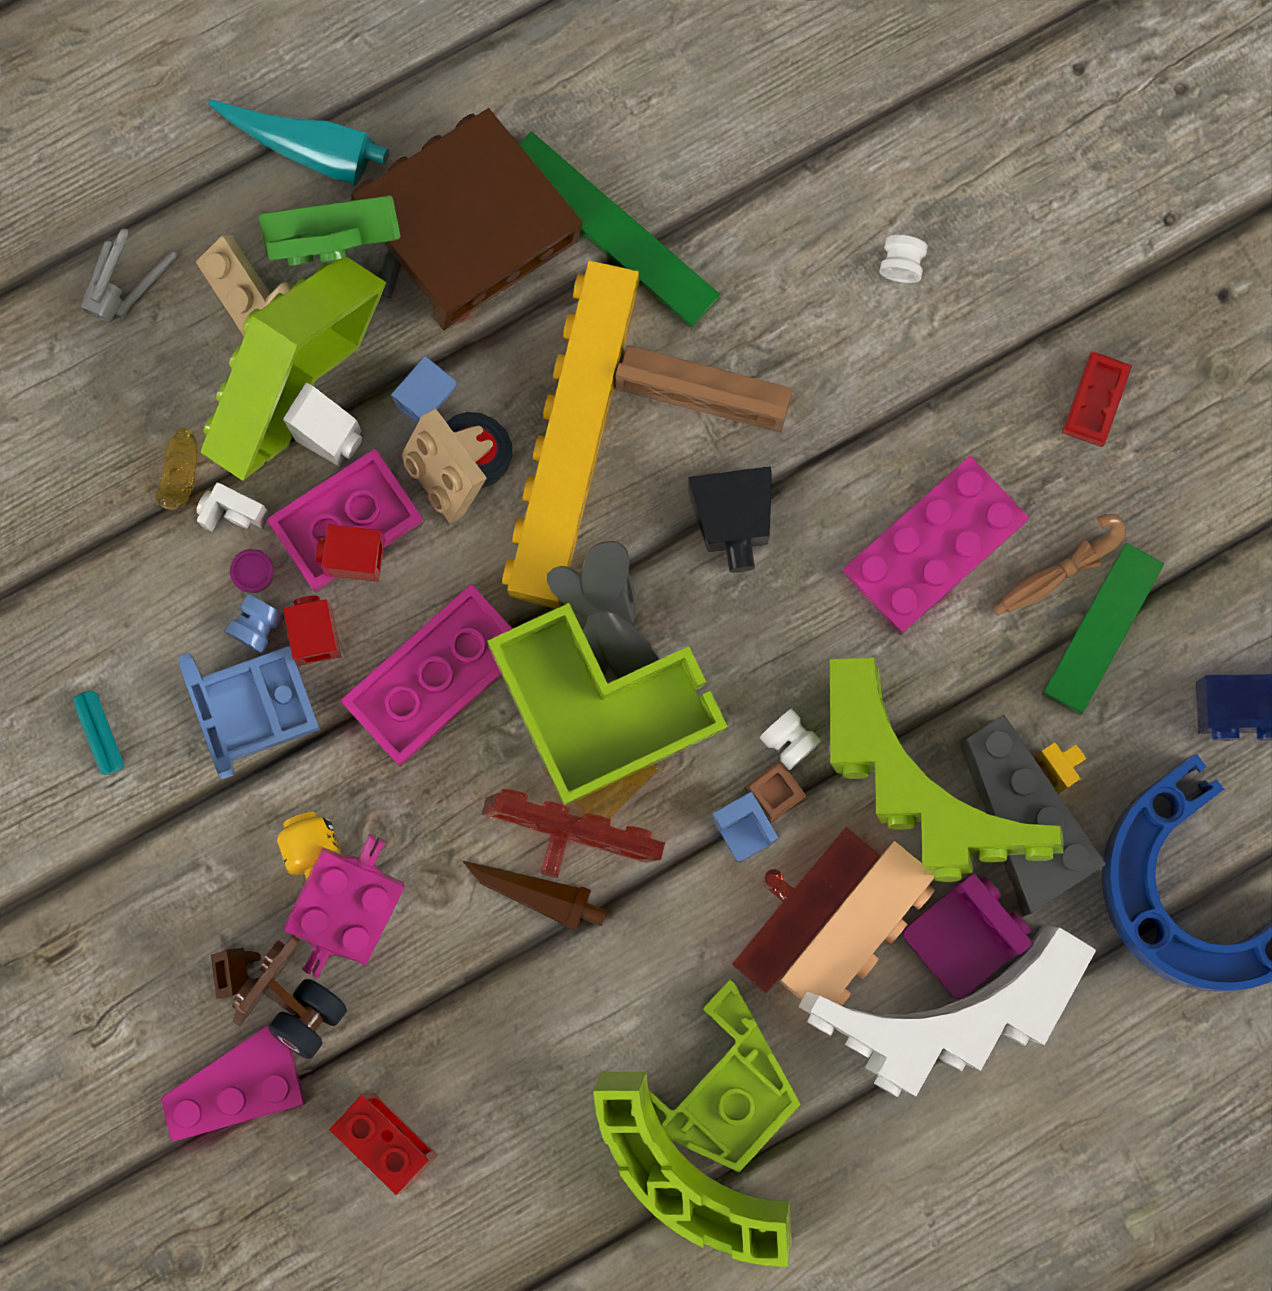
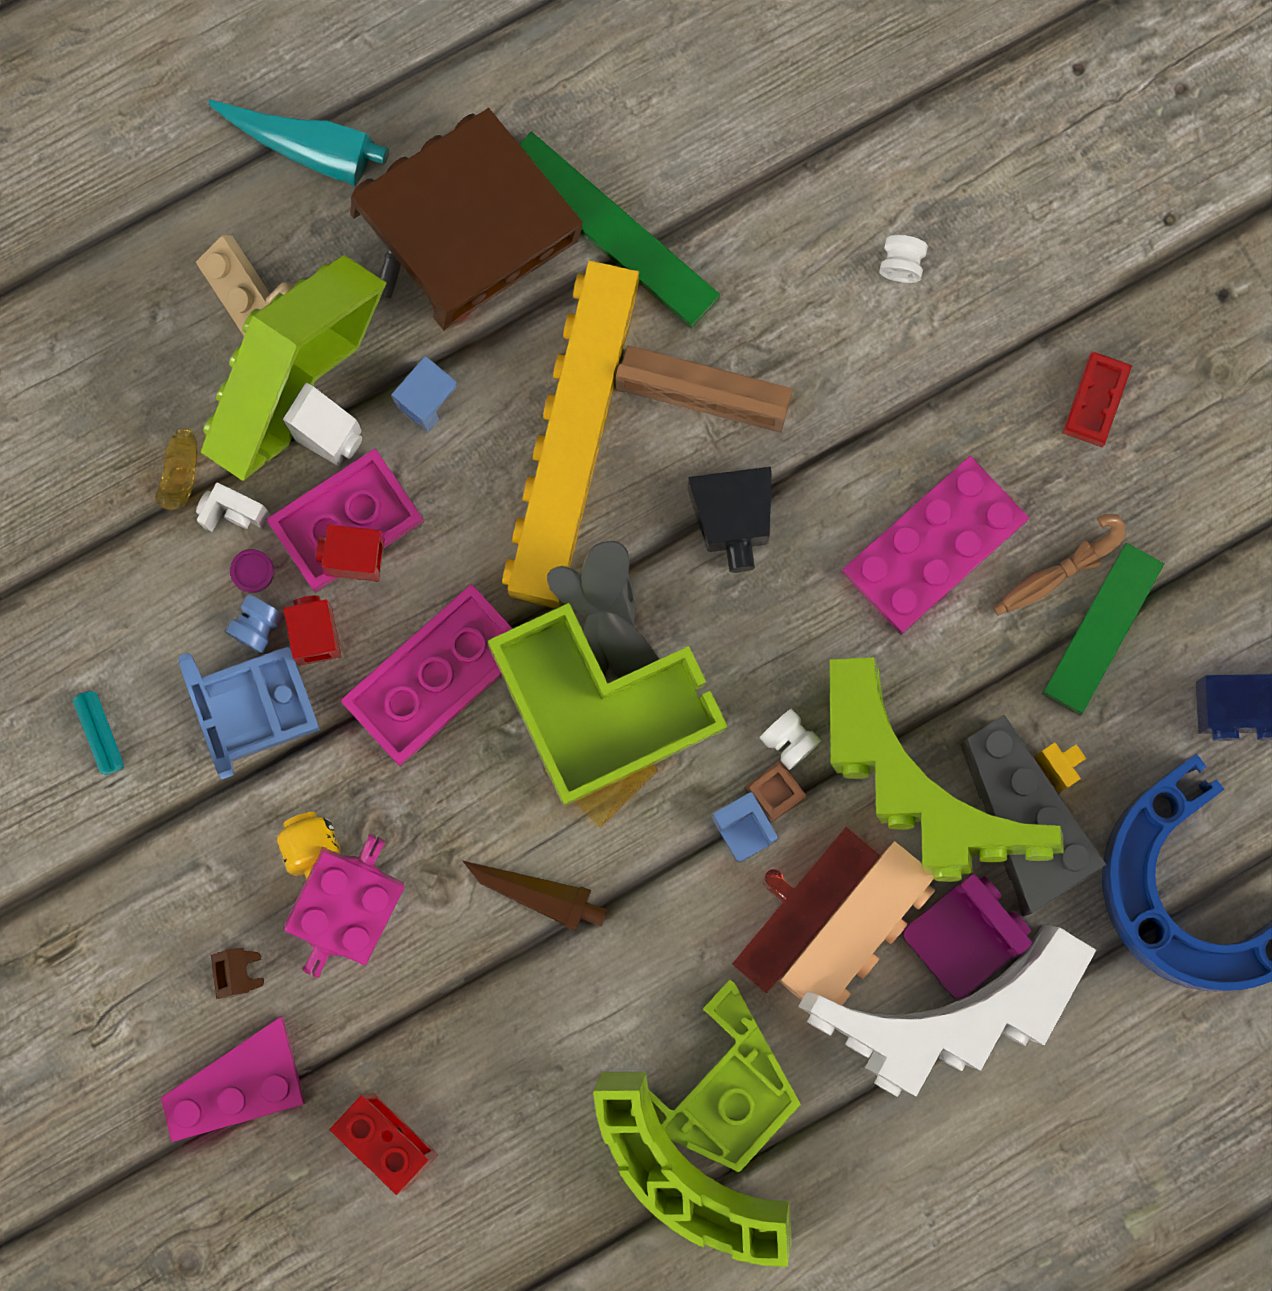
light grey plant [80,229,177,323] -> none
plate [232,935,347,1059] -> none
bright green bracket [259,195,400,266] -> none
tan plate [401,408,513,524] -> none
clear red plate [481,789,665,878] -> none

